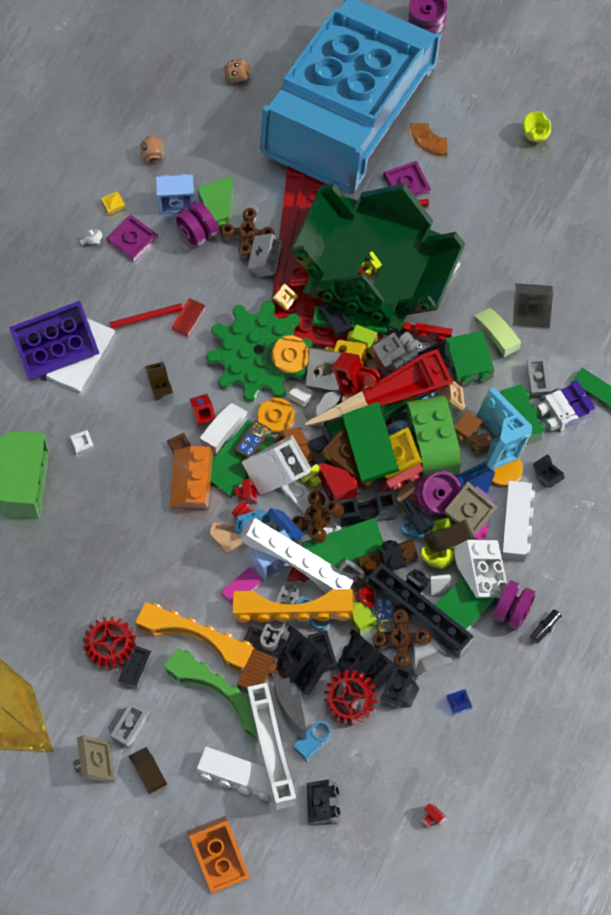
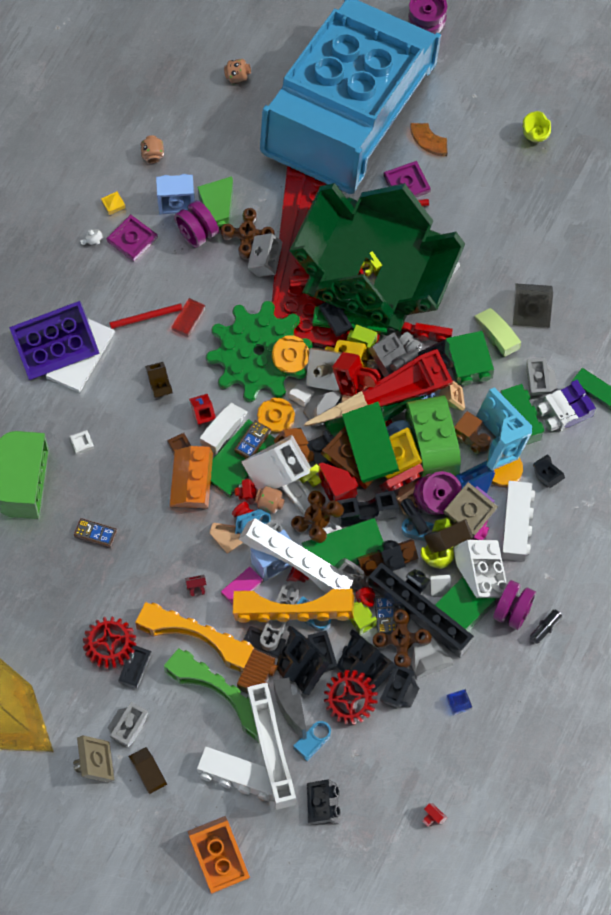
blue tile [267,508,303,539] -> none
yellow tile [272,284,298,311] -> none
none -> tile [74,518,117,548]
none -> dark red tile [185,574,207,597]
none -> nougat head [255,486,285,514]

